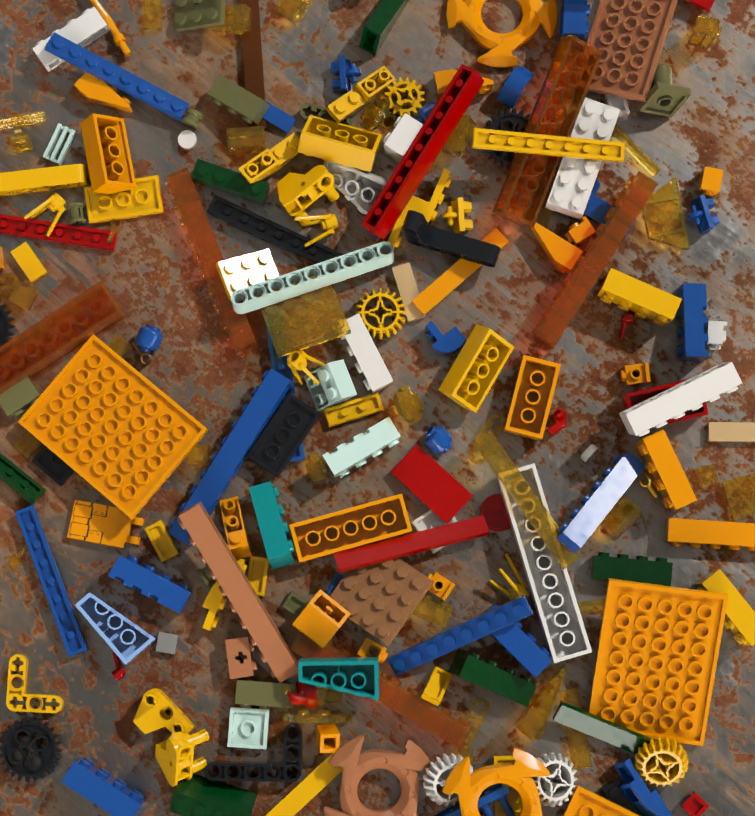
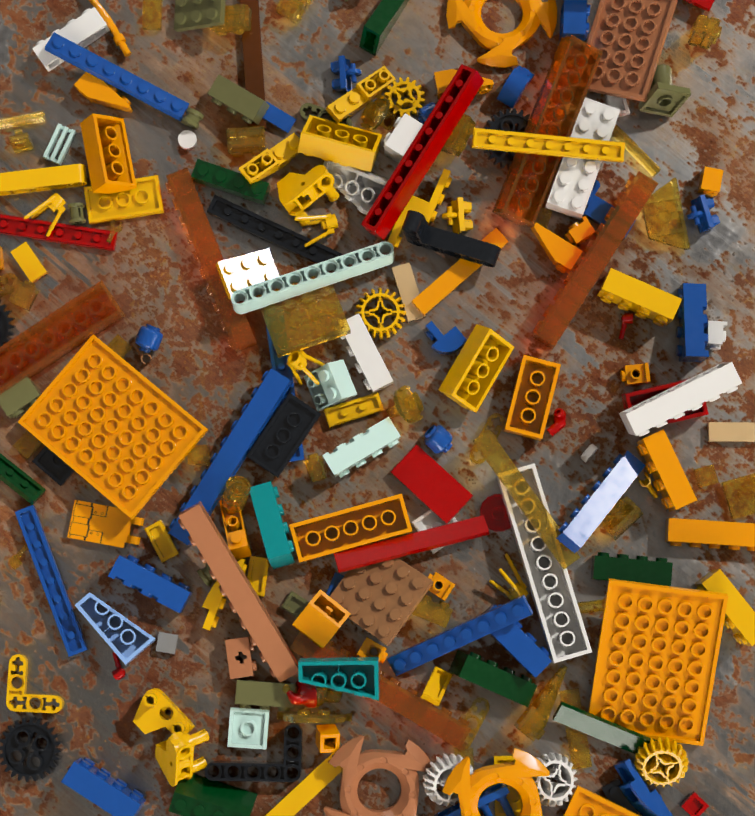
none -> clear yellow wheel [222,476,251,512]

